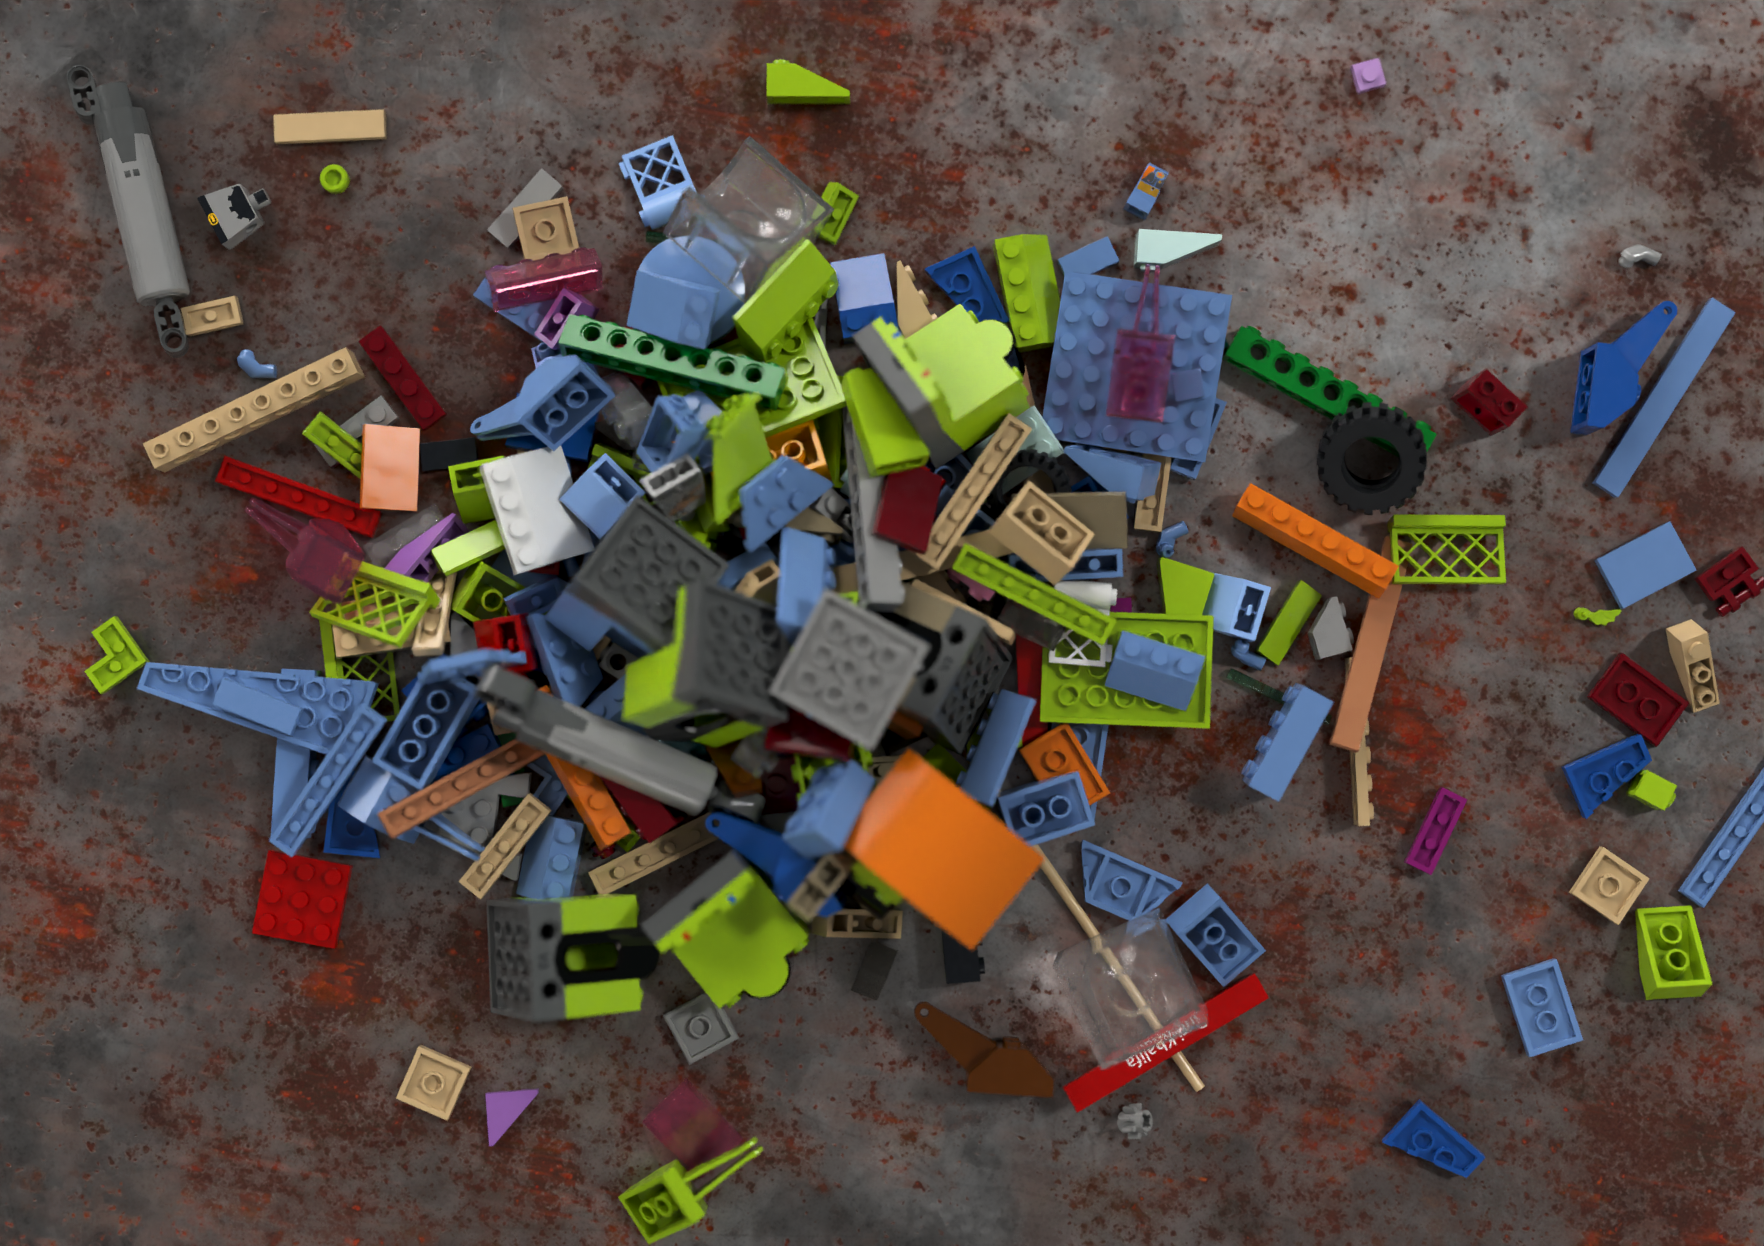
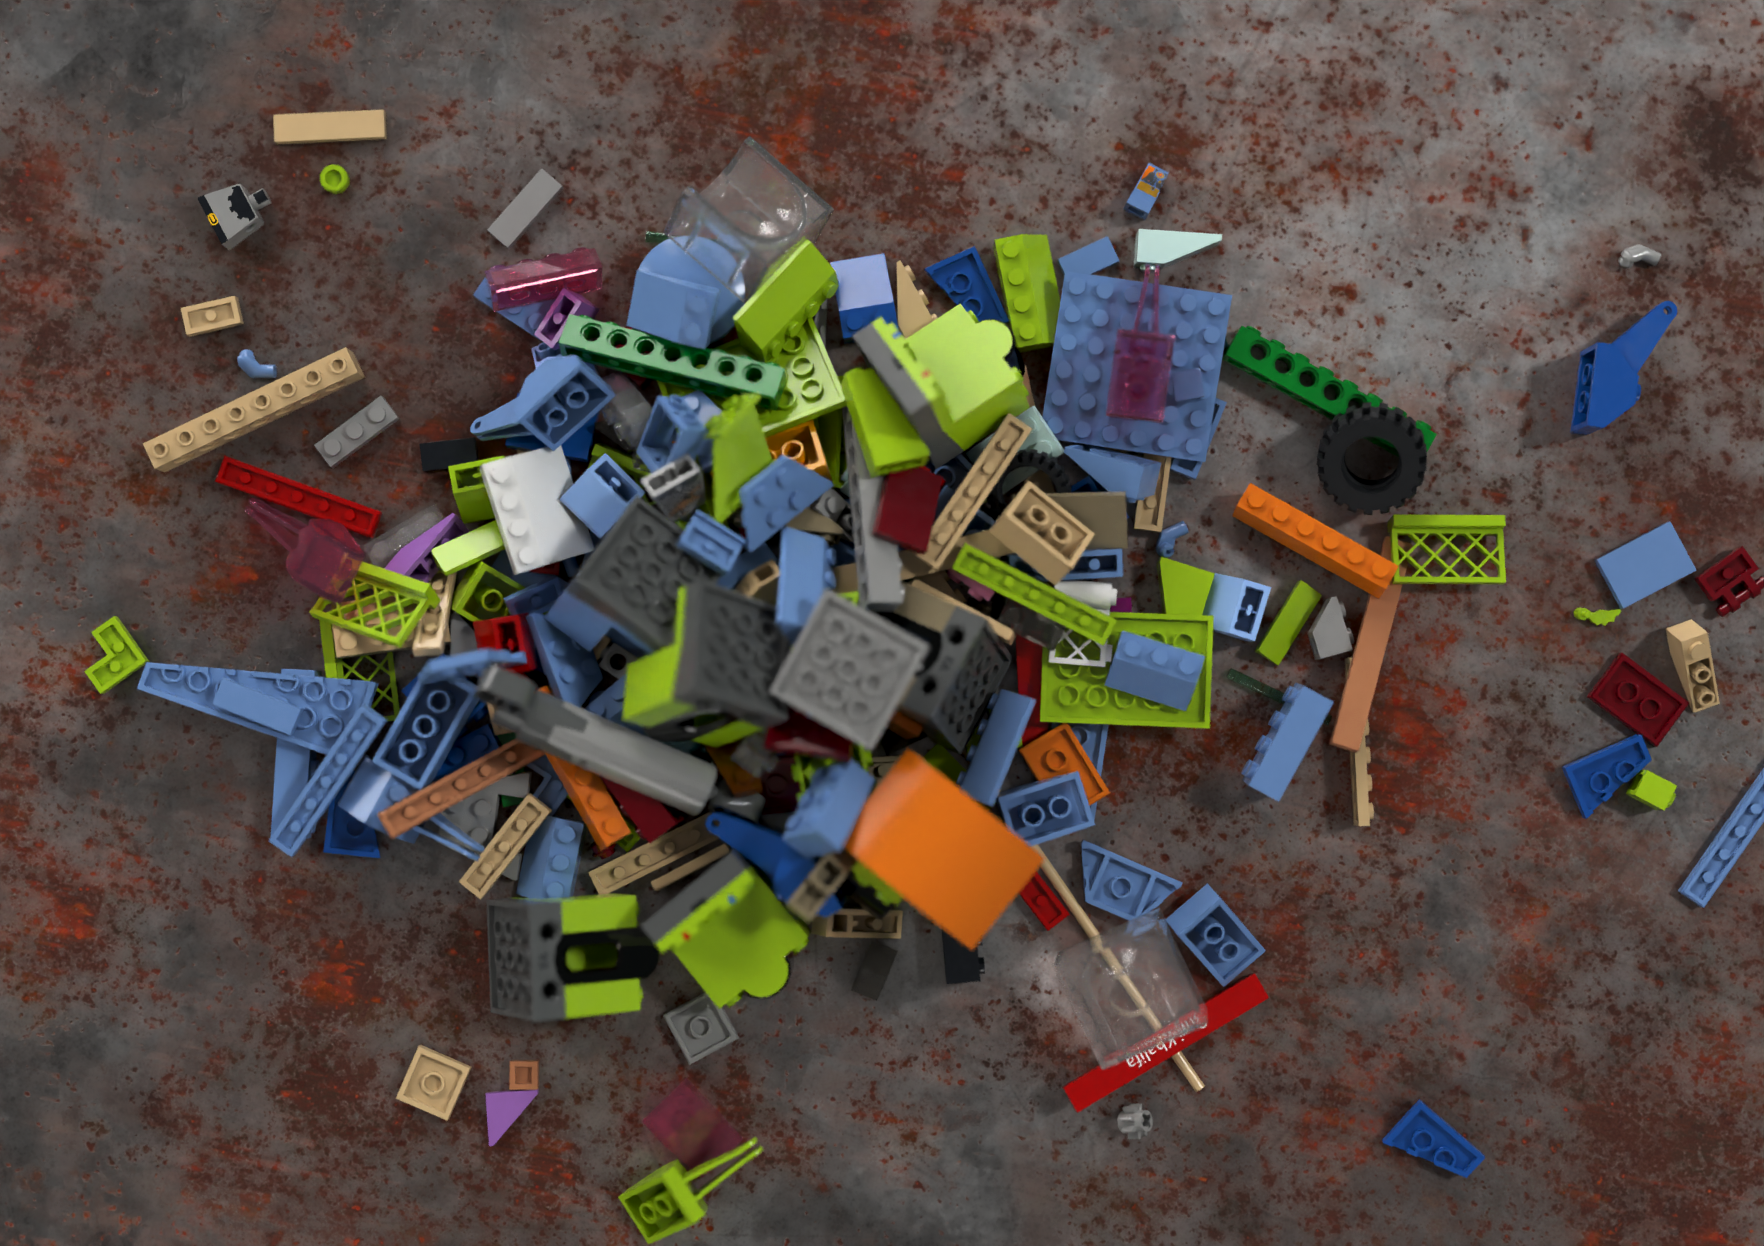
light grey piece [66,65,190,358] -> none
red plate [252,850,353,949] -> none
lime tile [302,411,362,479] -> none
dark red plate [358,325,447,431] -> none
orange tile [360,424,420,512] -> none
tan plate [512,197,580,263] -> none
light blue piece [619,135,703,230] -> none
lime slope [767,59,850,104] -> none
lime slope [806,182,859,245] -> none
reddish brown slope [914,1001,1054,1098] -> none
medium blue arm [1231,639,1266,671] -> none
lavender plate [1350,58,1386,94] -> none
magenta plate [1404,787,1468,875] -> none
dark red window [1450,368,1528,436] -> none
medium blue plate [1501,958,1583,1057] -> none
tan plate [1569,846,1650,925] -> none
medium blue tile [1592,298,1736,498] -> none
lime slope [1635,905,1712,1000] -> none
none -> nougat tile [509,1060,539,1090]
none -> tan tile [651,842,732,891]
none -> medium blue plate [676,509,746,577]
none -> red tile [1018,871,1070,931]

